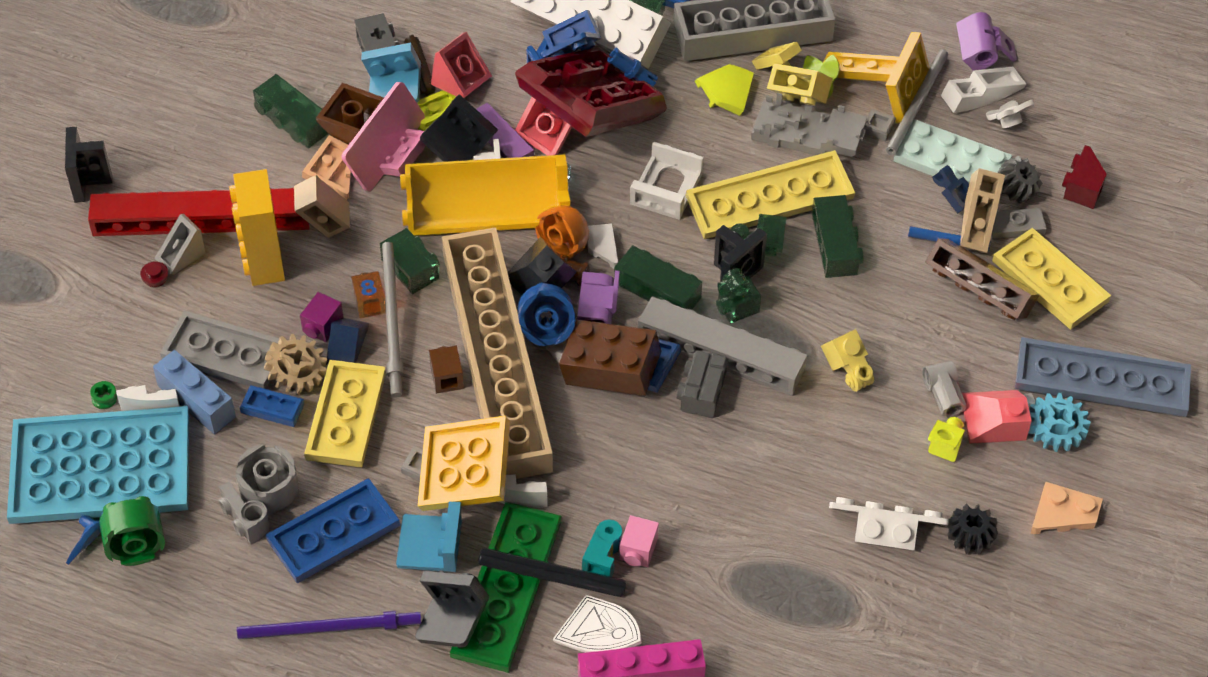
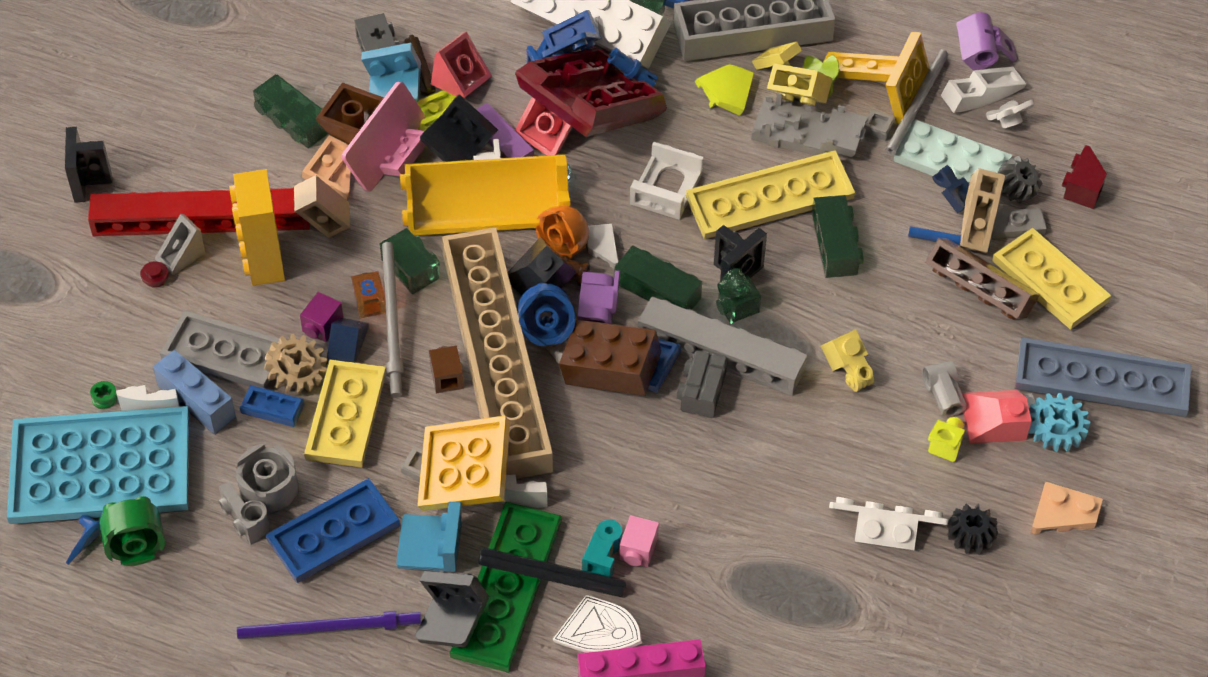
clear green brick [730,214,786,256] -> none

